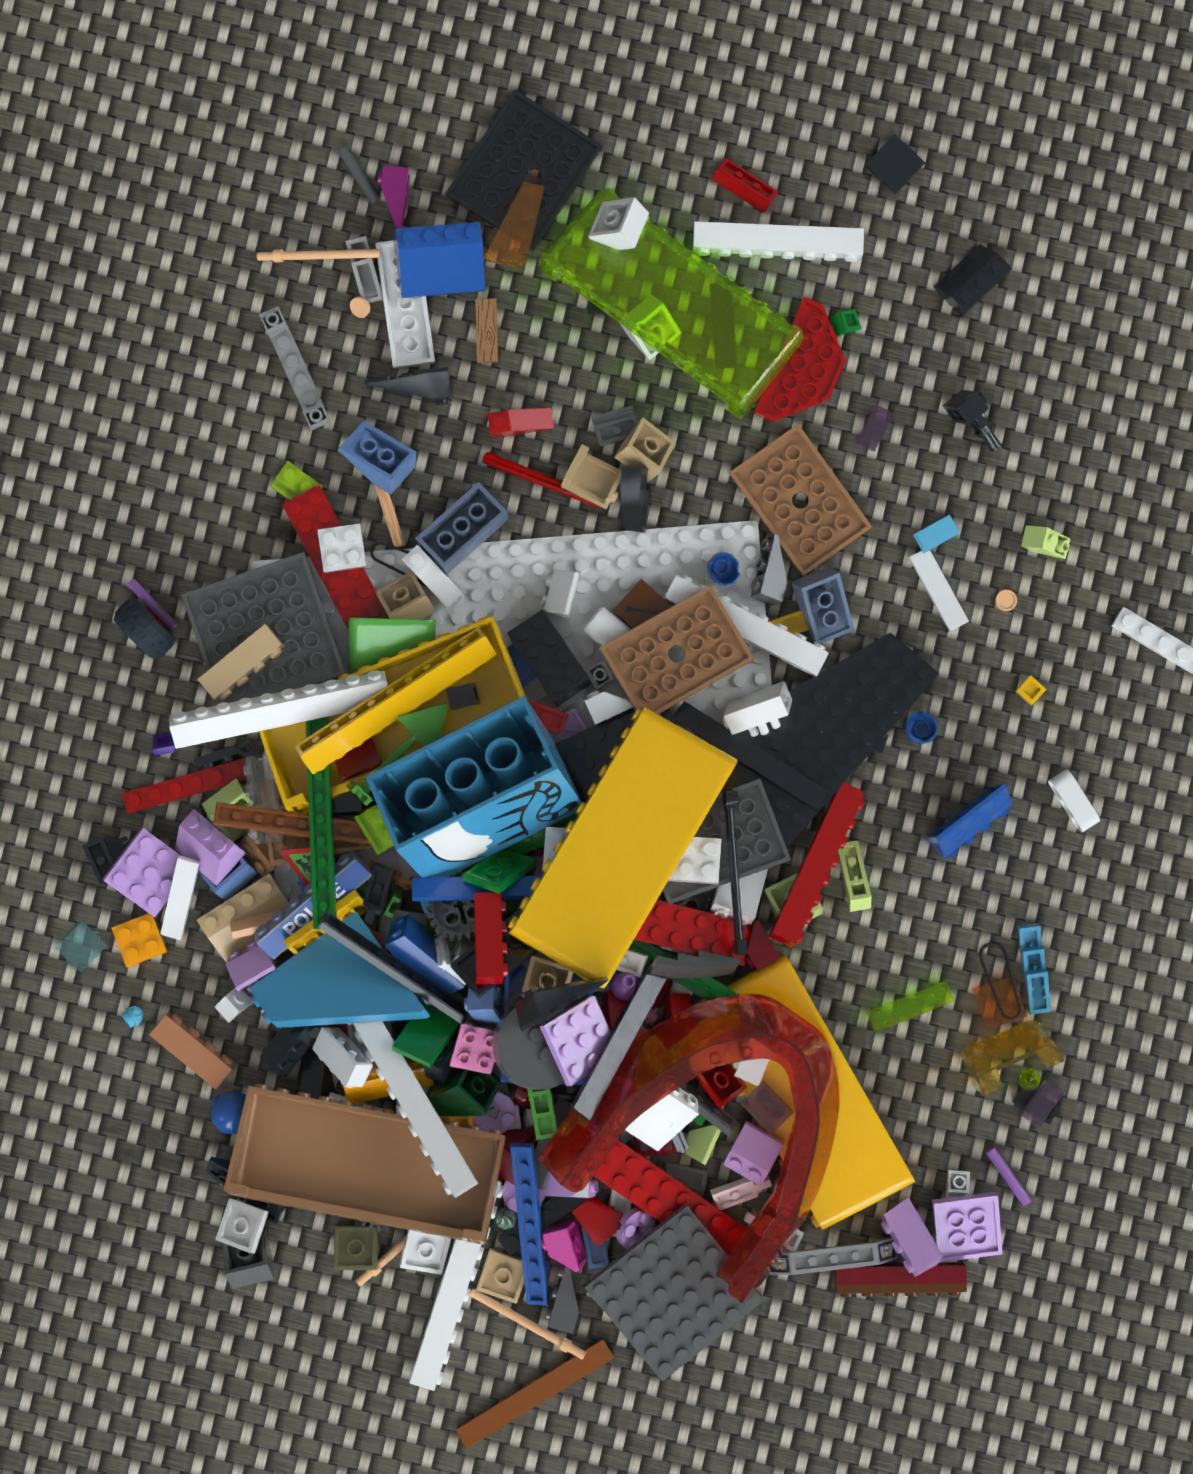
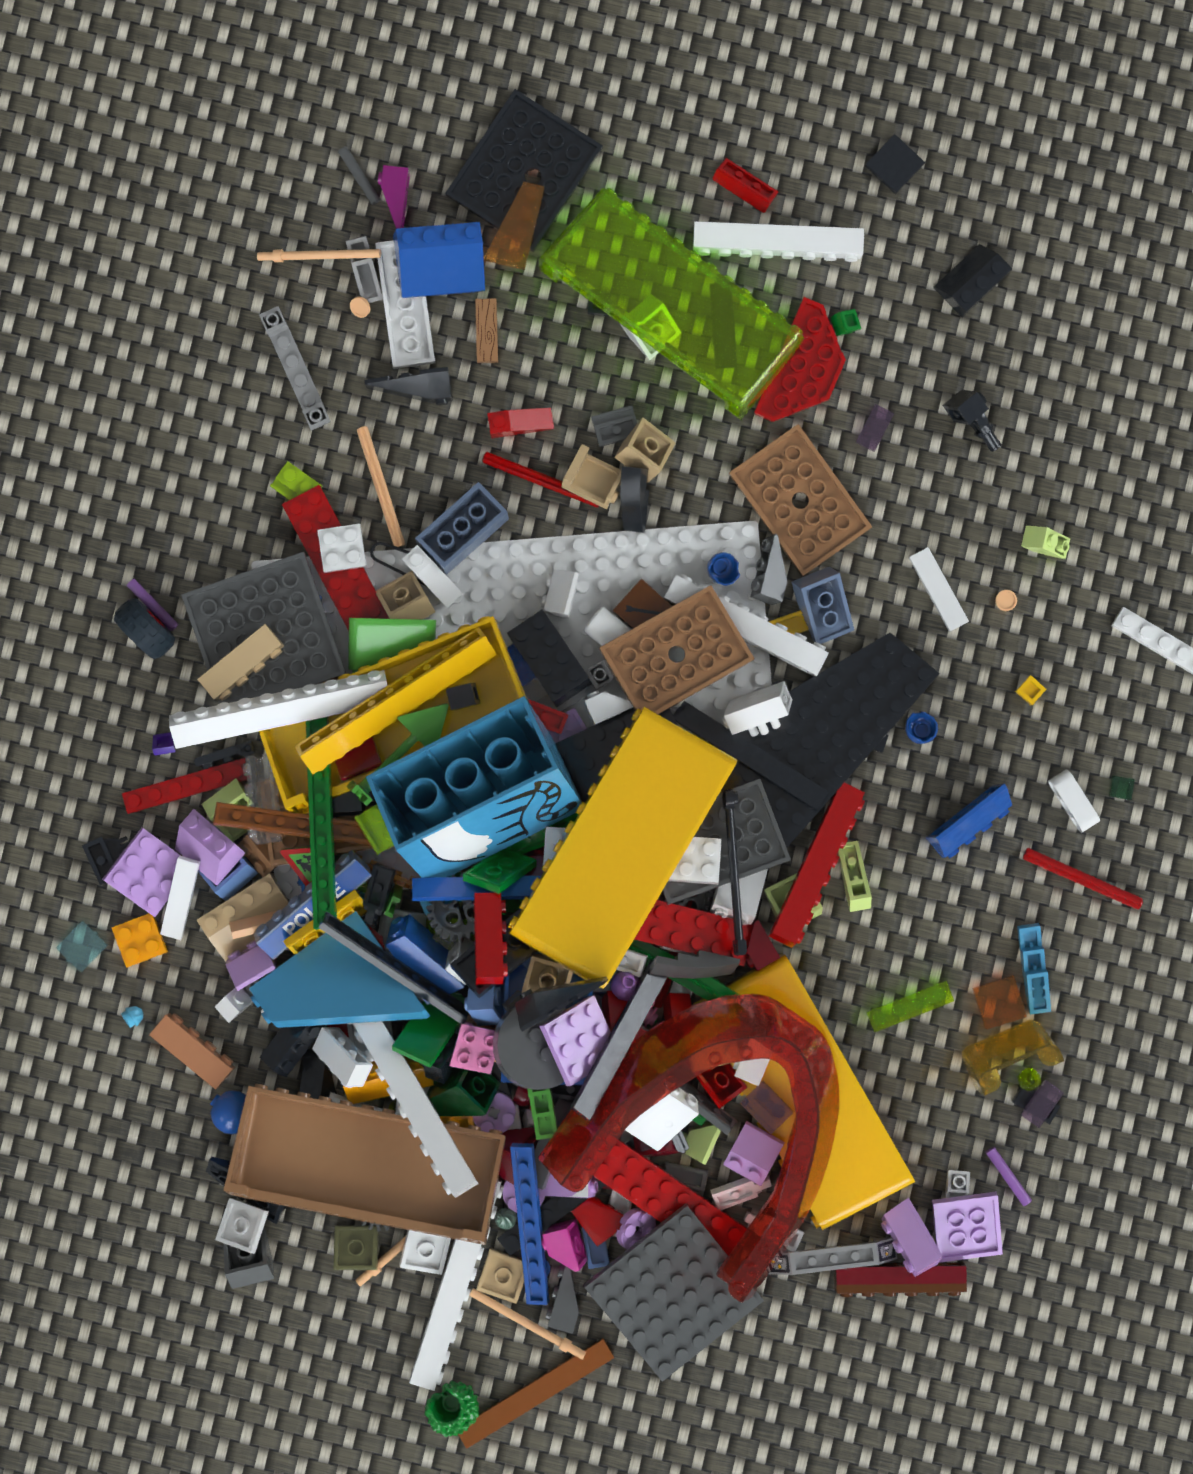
medium blue slope [339,421,416,494] -> none
white axle [435,935,451,970] -> none
white slope [588,197,649,250] -> none
medium azure tile [913,515,960,553] -> none
black piece [979,942,1021,1020] -> none
none -> green hair [424,1380,479,1437]
none -> red axle [1023,848,1143,910]
none -> clear green tile [1109,776,1135,800]

